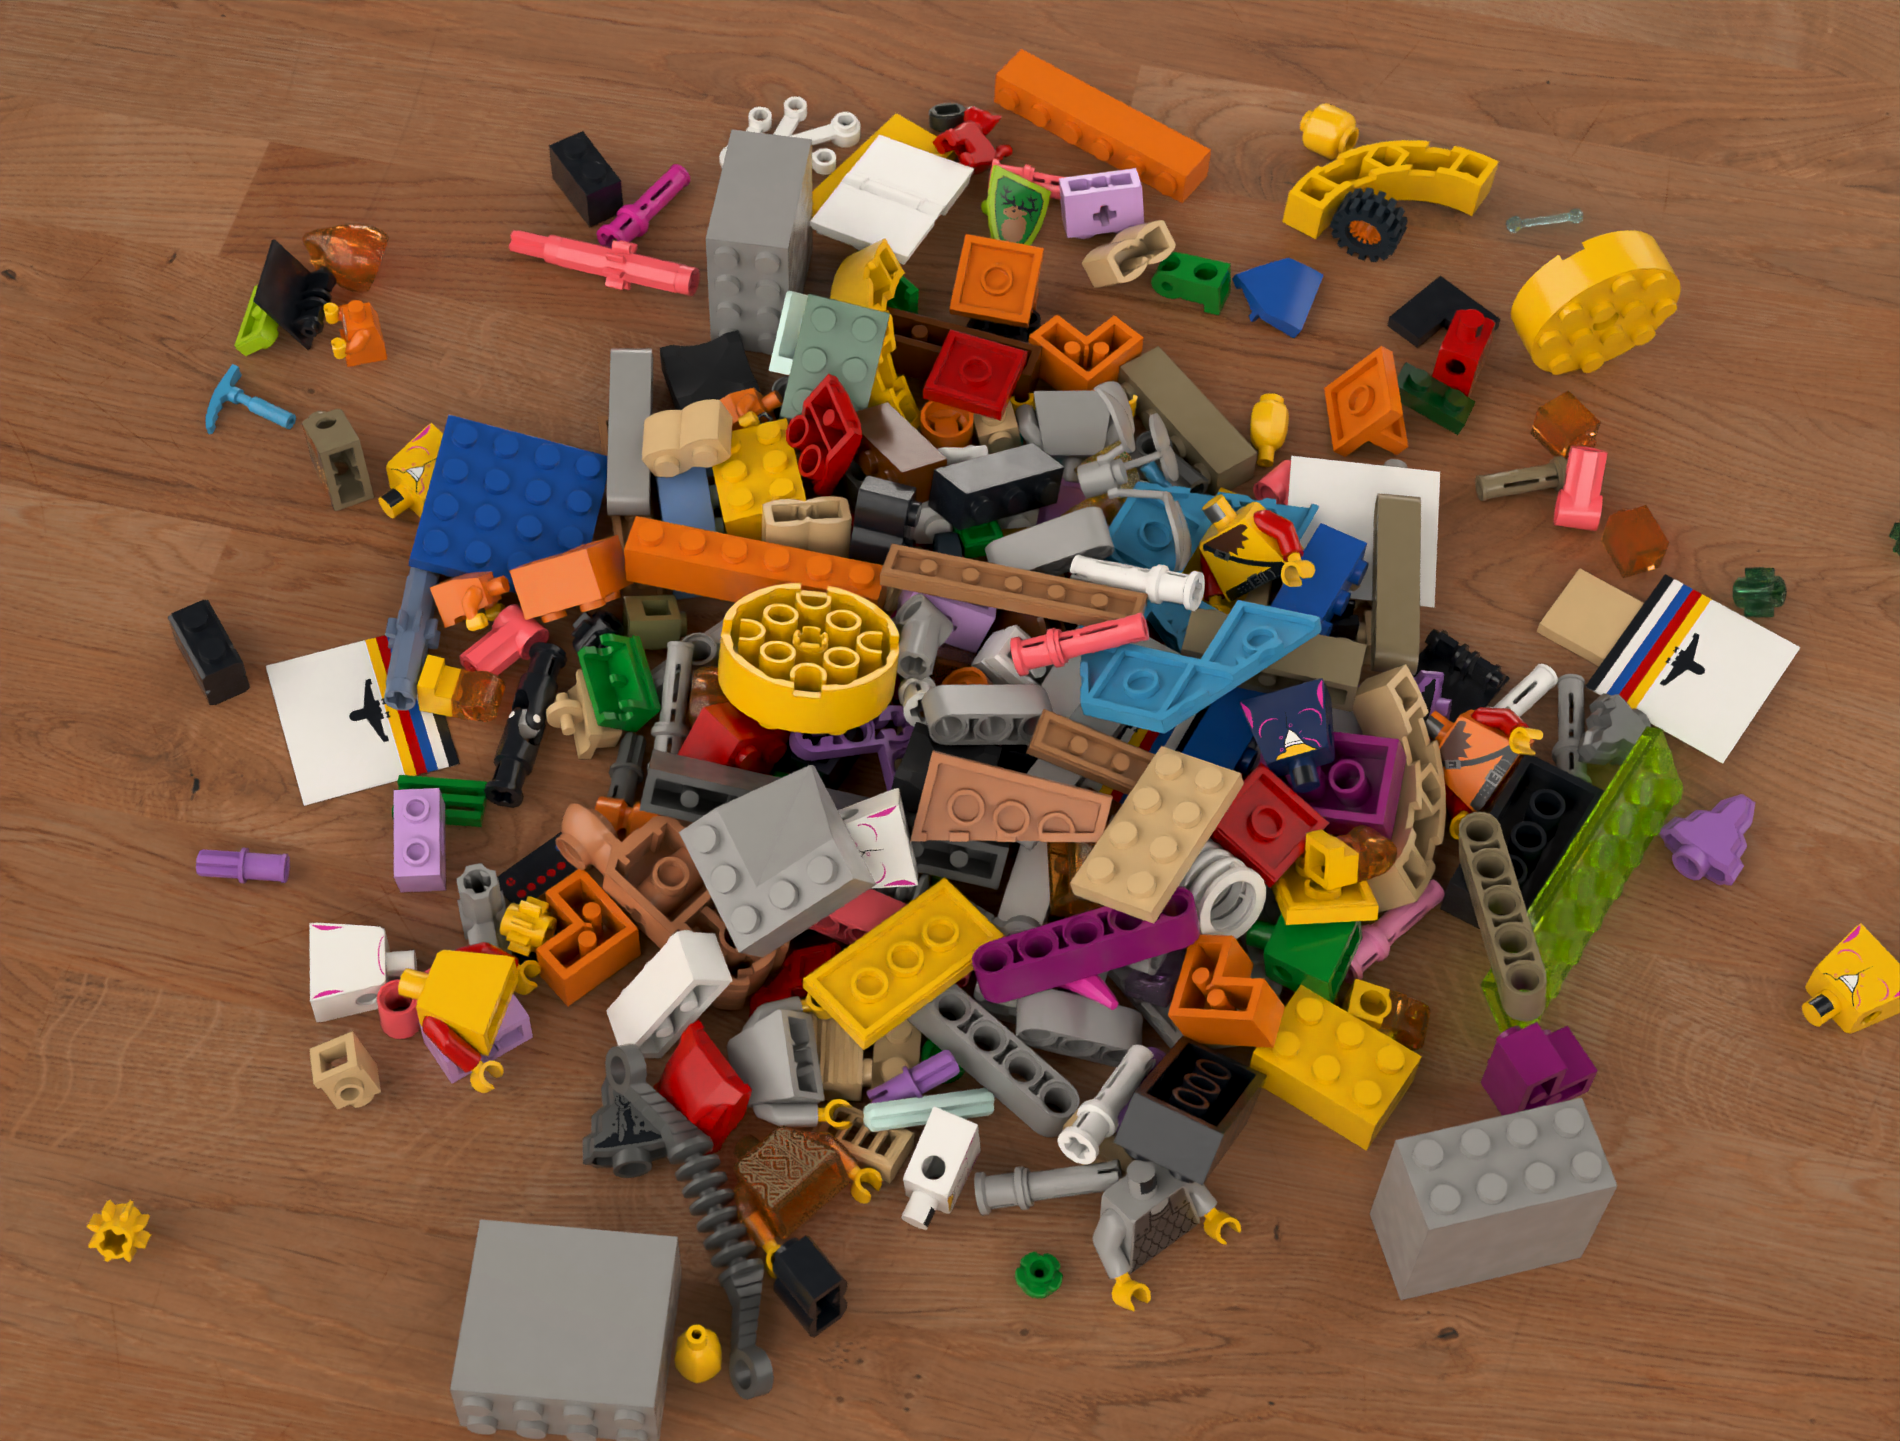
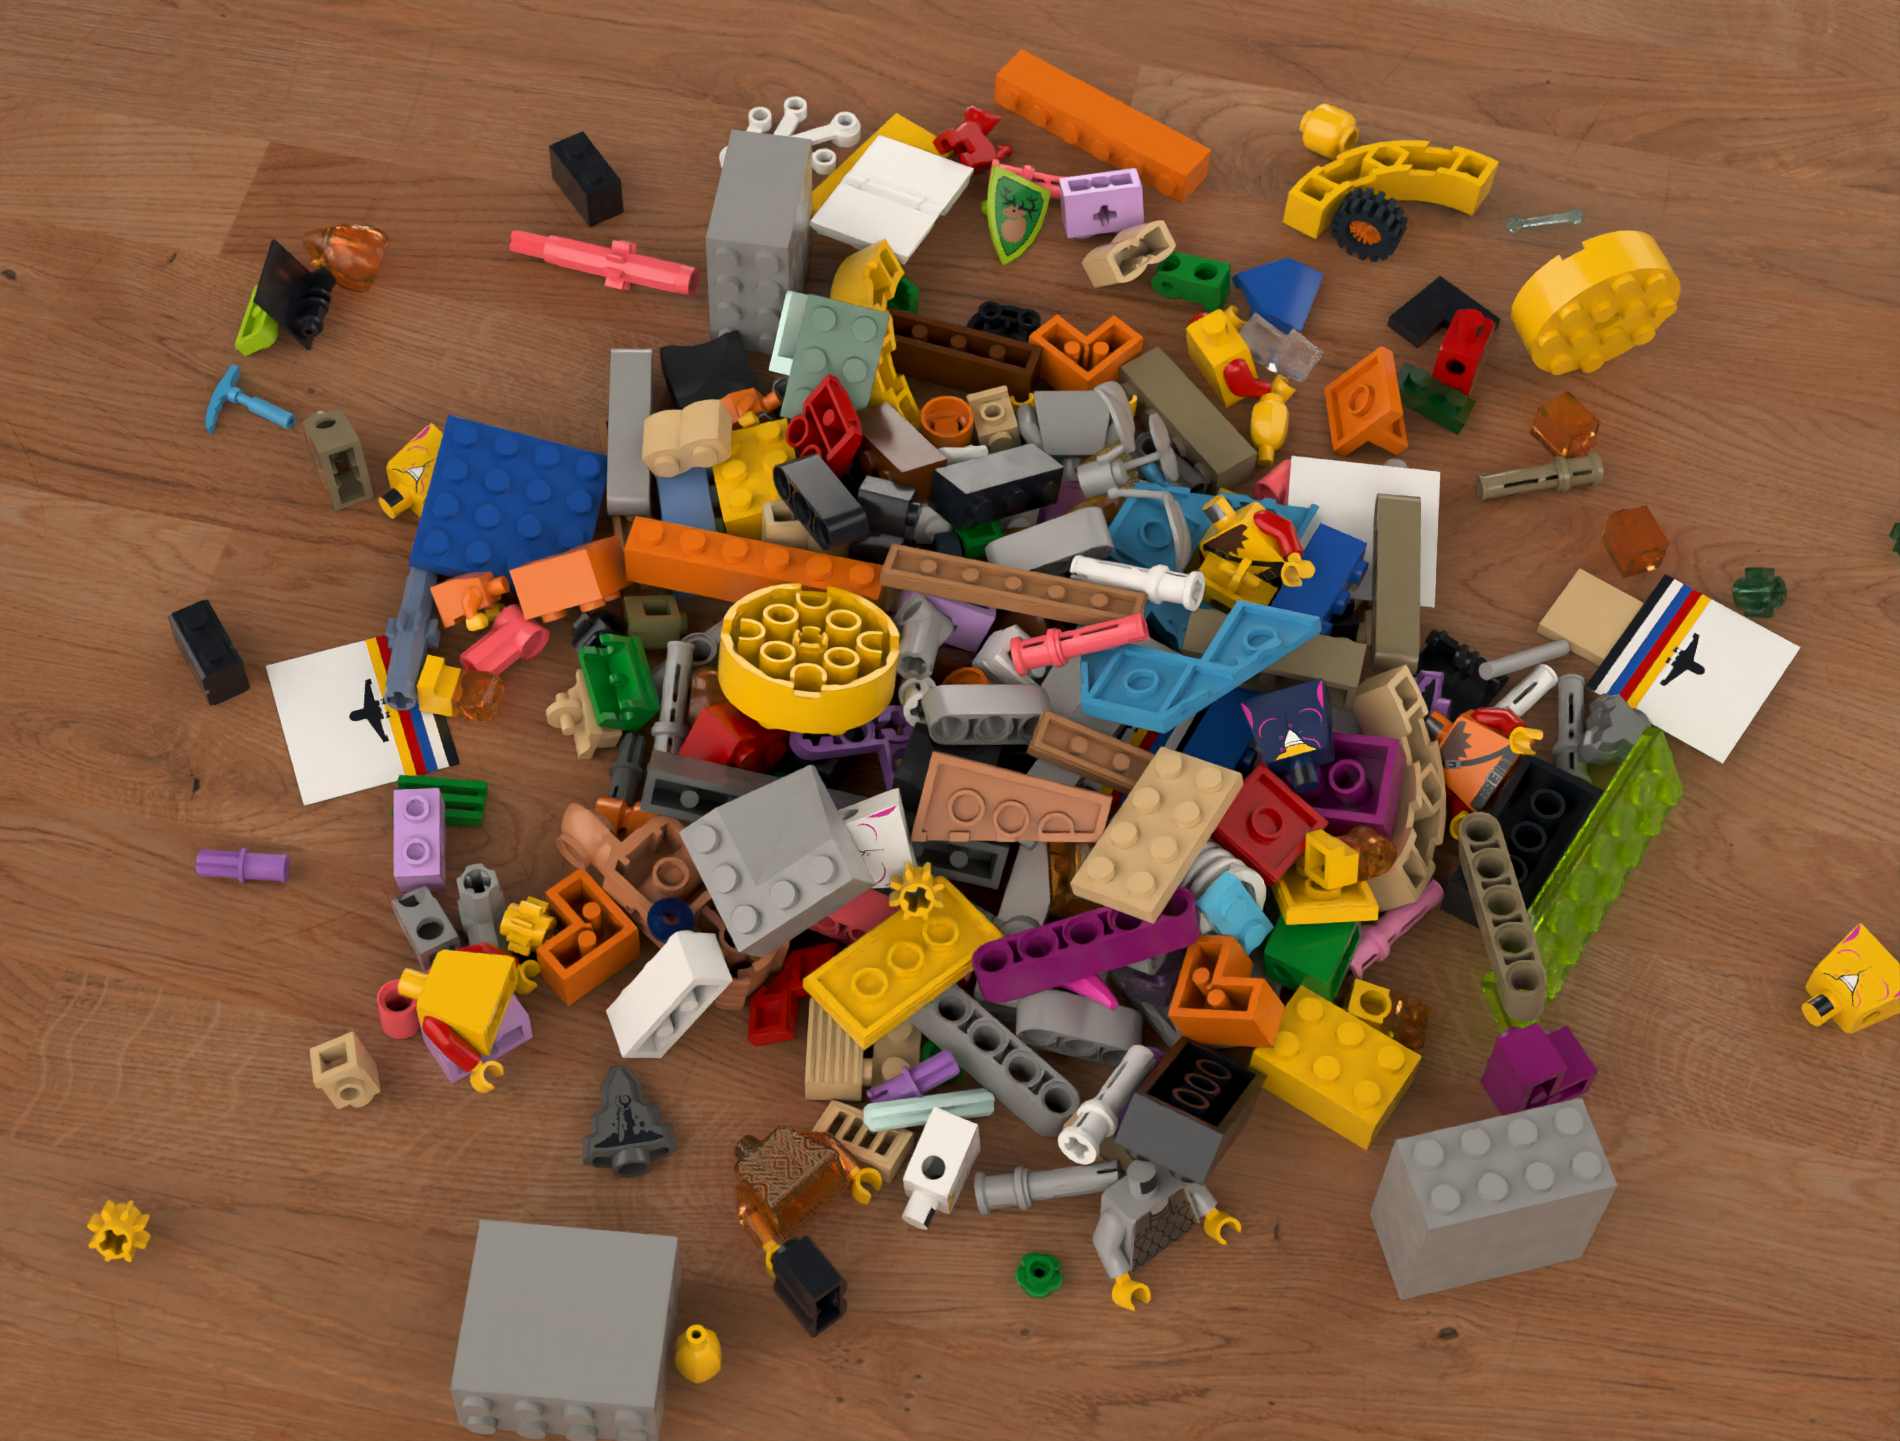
white torso [309,923,417,1022] -> none
orange piece [323,300,388,367] -> none
black piece [484,642,567,808] -> none
black tile [497,831,592,906] -> none
dark pink pin [596,164,691,248] -> none
dark grey piece [605,1044,774,1400] -> none
red slope [653,1020,752,1156] -> none
light grey torso [727,993,853,1130] -> none
red tile [923,329,1028,421] -> none
pearl dark grey tile [929,103,966,132] -> none
orange bracket [949,234,1044,328] -> none
coral piece [1554,446,1608,531] -> none
medium lavender rock [1659,794,1755,886] -> none
none -> light grey leg [391,885,461,972]
none -> clear blue plate [647,898,694,944]
none -> black beam [773,453,870,552]
none -> yellow gear [889,861,945,921]
none -> yellow torso [1186,305,1296,408]
none -> medium azure plate [1195,870,1274,955]
none -> yellow hips [1197,552,1278,609]
none -> clear slope [1239,312,1325,382]
none -> light grey bar [1479,639,1570,680]

